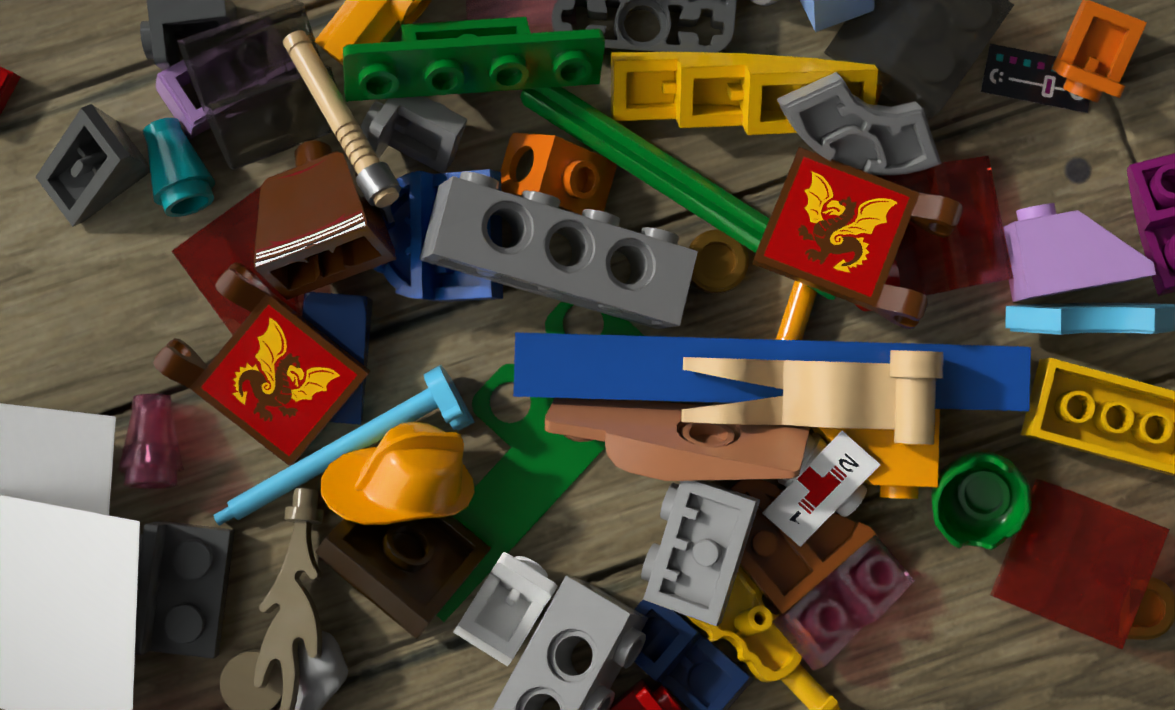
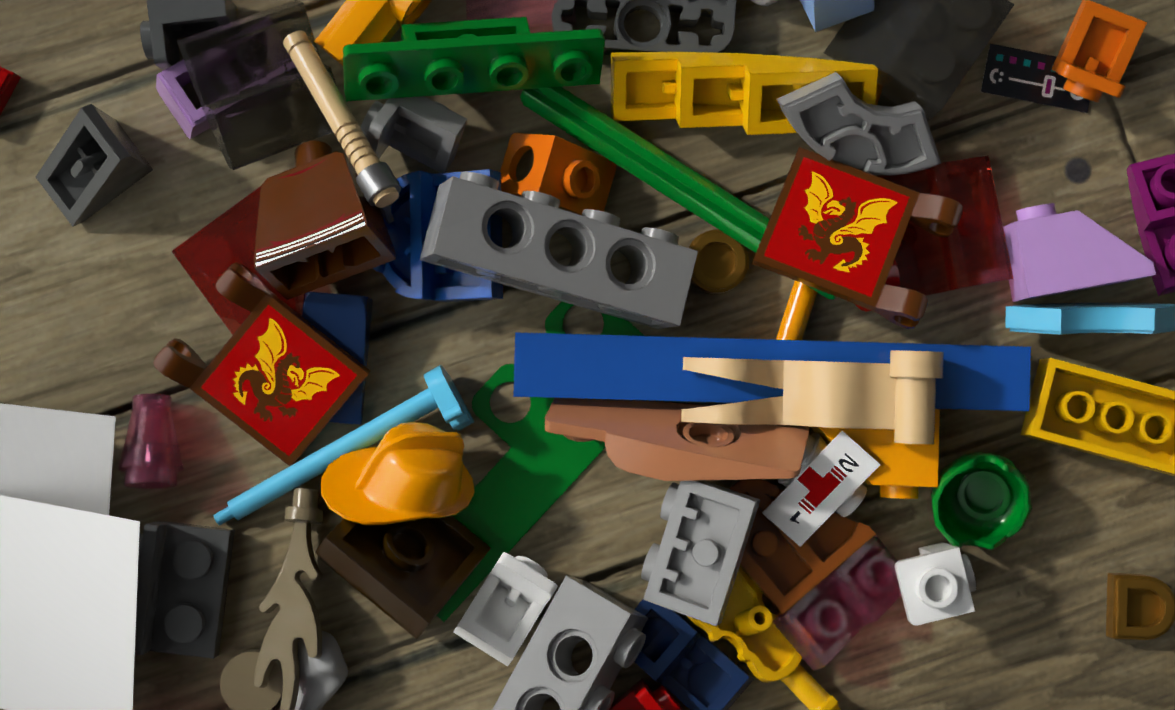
teal cone [143,118,215,217] -> none
clear red slope [990,479,1170,649] -> none
none -> white bracket [895,542,976,626]

